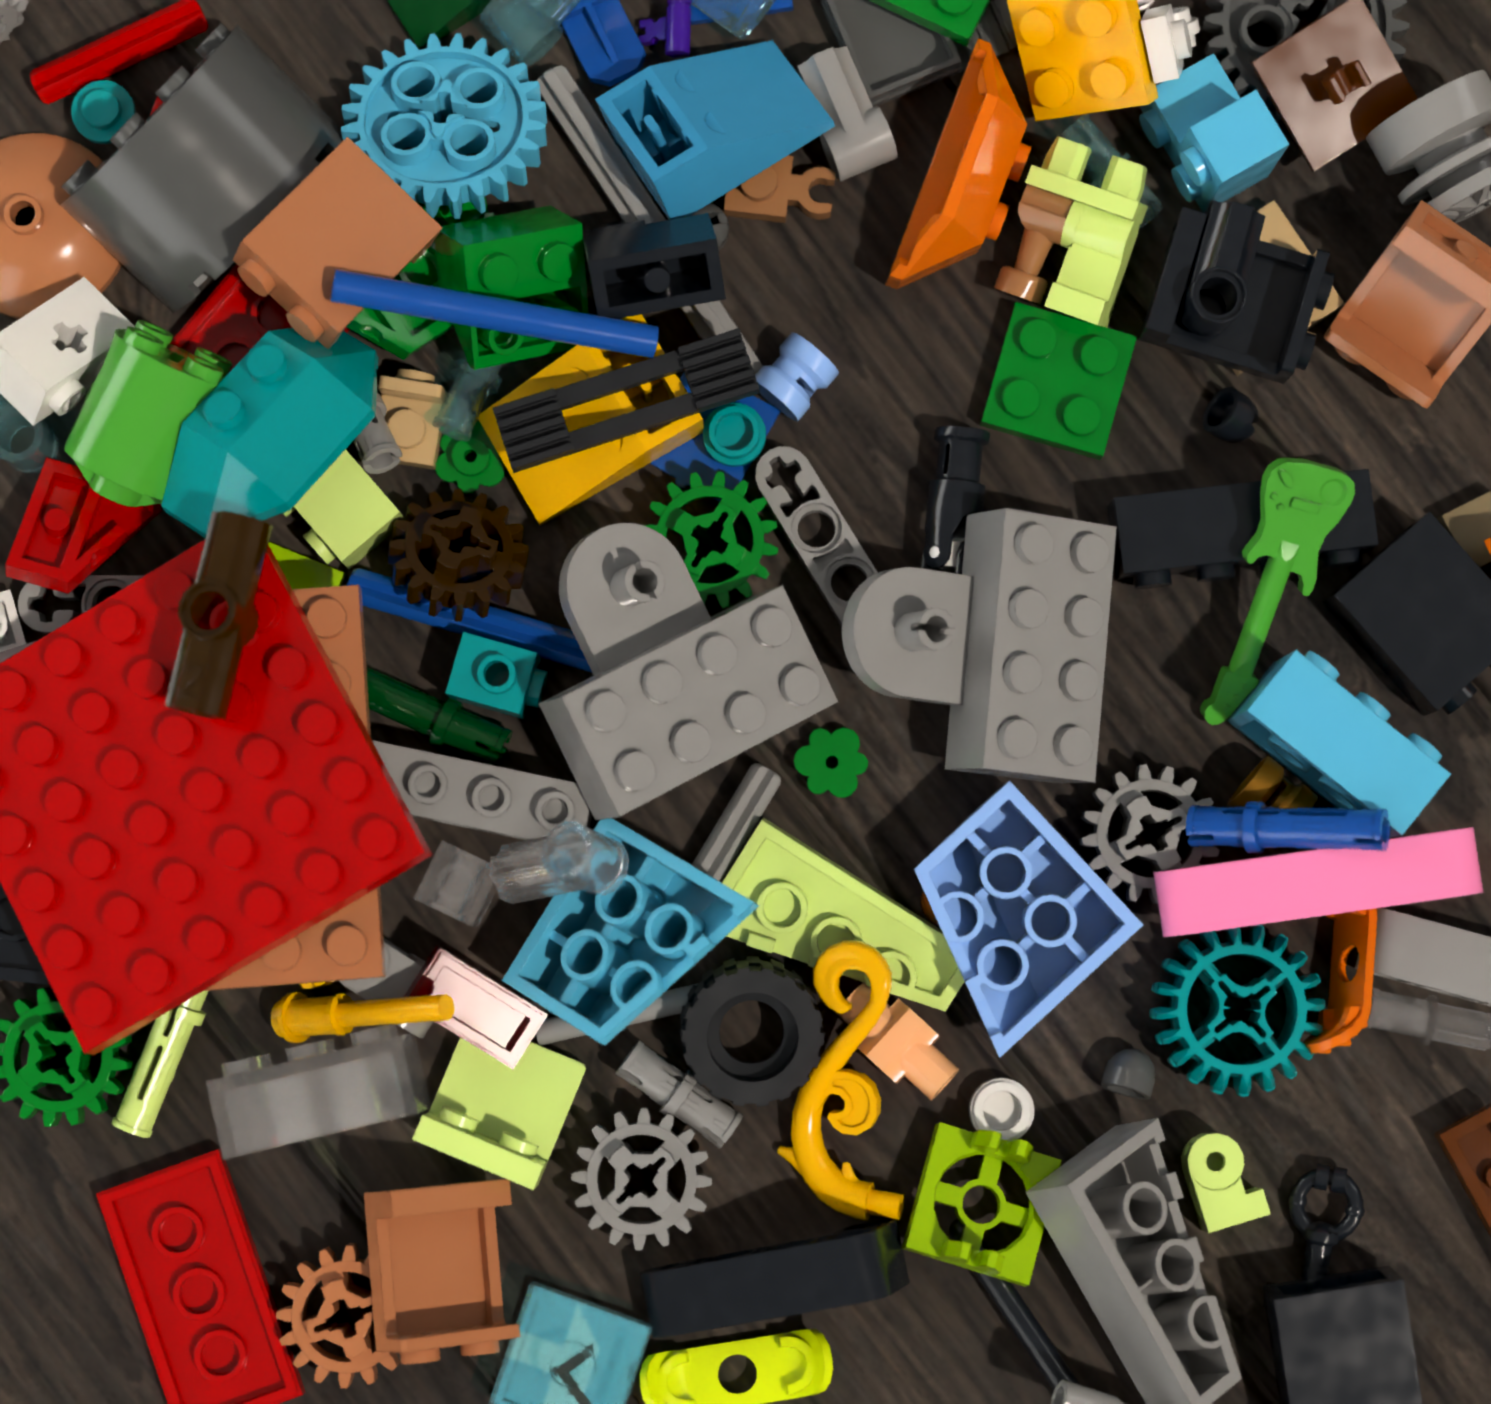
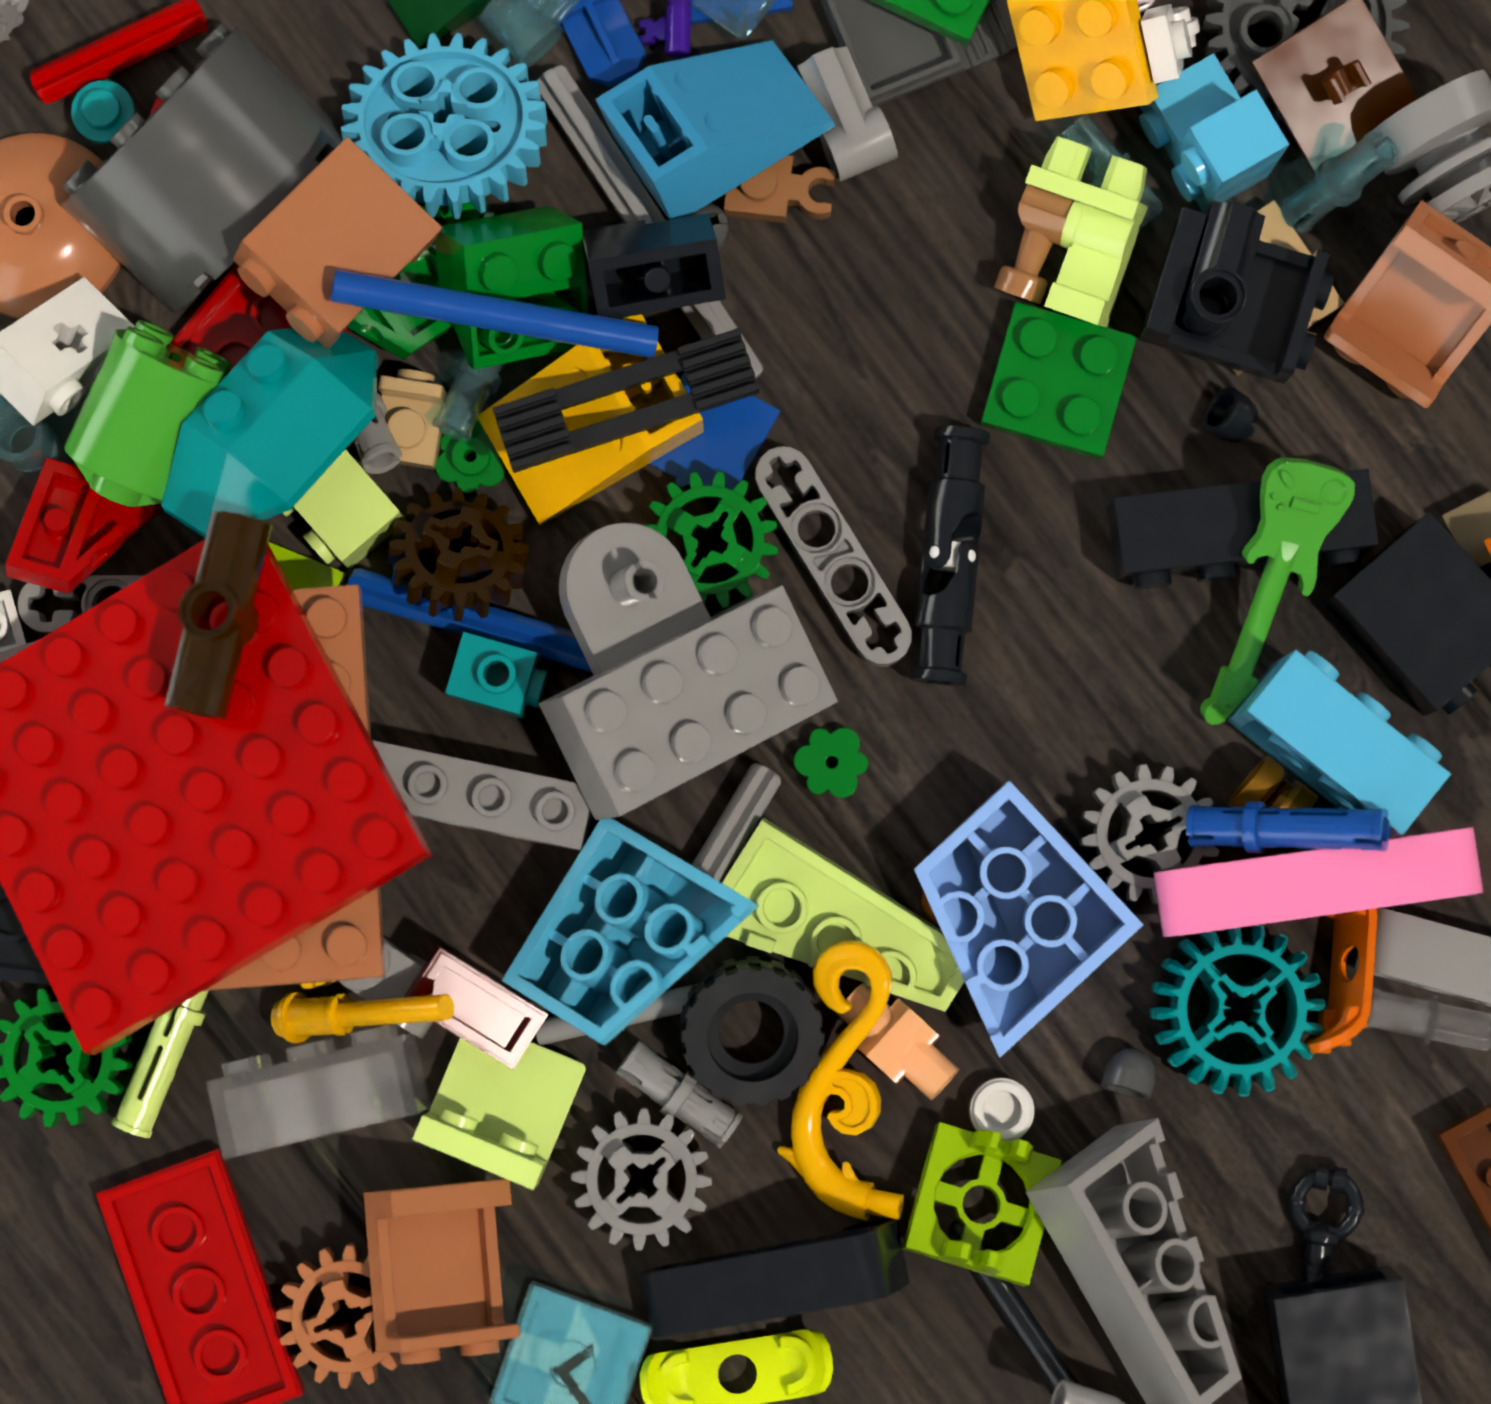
dark green pin [366,667,513,766] -> none
clear brick [414,840,506,928] -> none
clear piece [490,821,629,904] -> none
teal plate [703,403,766,467] -> none
light blue wheel [755,332,839,422] -> none
light grey brick [842,508,1117,783] -> none
orange wedge [885,38,1031,290] -> none
yellowish green leg [1181,1133,1271,1233] -> none
none -> clear light blue pin [1280,129,1398,233]

